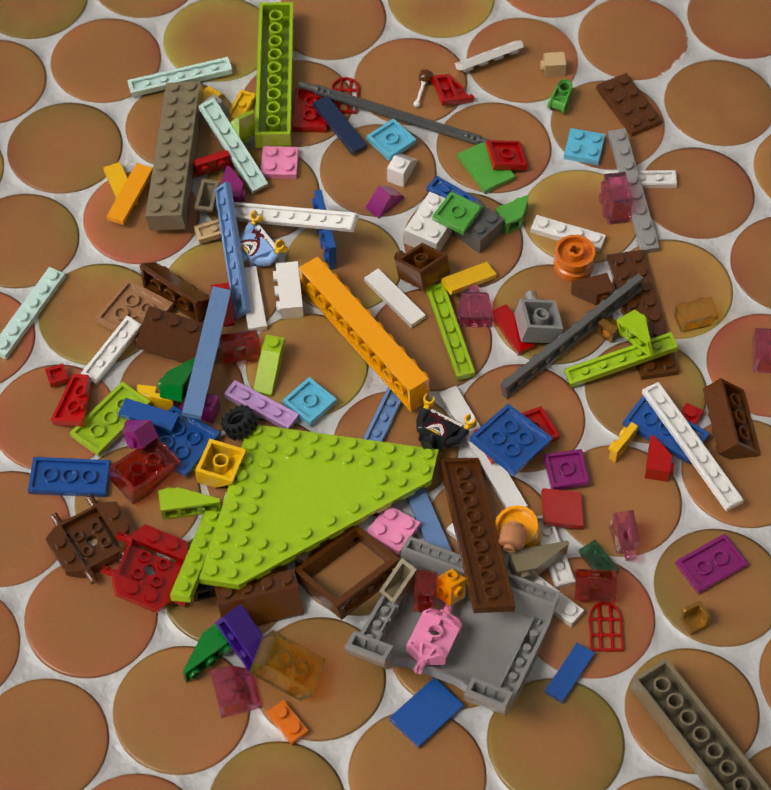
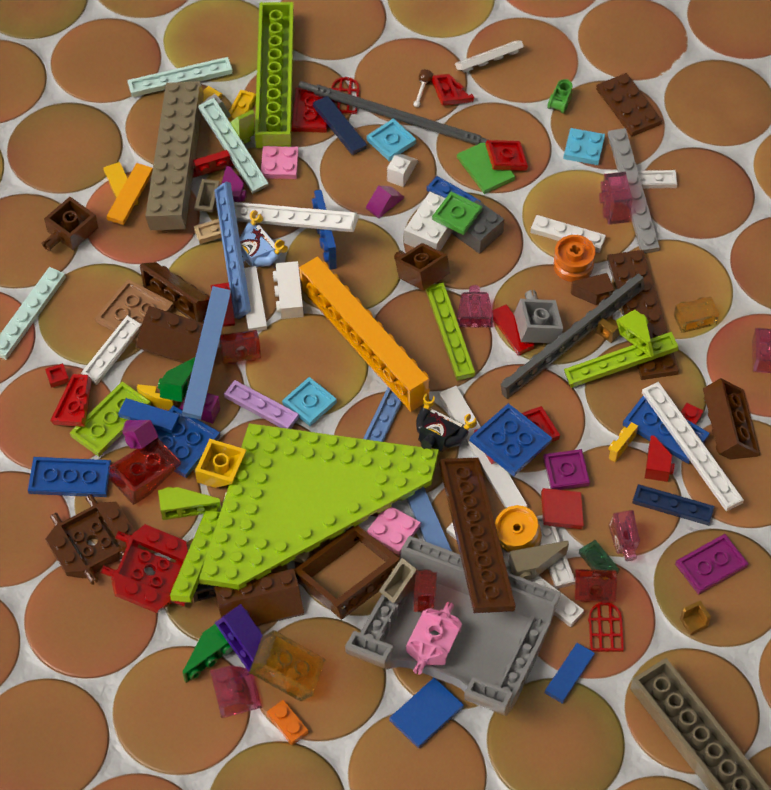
black tyre [221,405,258,441] -> none
lime slope [253,334,286,397] -> none
white tile [364,268,426,328] -> none
light orange brick [436,569,466,606] -> none
yellow tile [441,262,497,295] -> none
bright green slope [495,195,529,235] -> none
nougat head [498,521,527,553] -> none
tan brick [540,52,566,78] -> none
none -> reddish brown brick [42,197,98,251]
none -> dark blue tile [632,484,715,526]

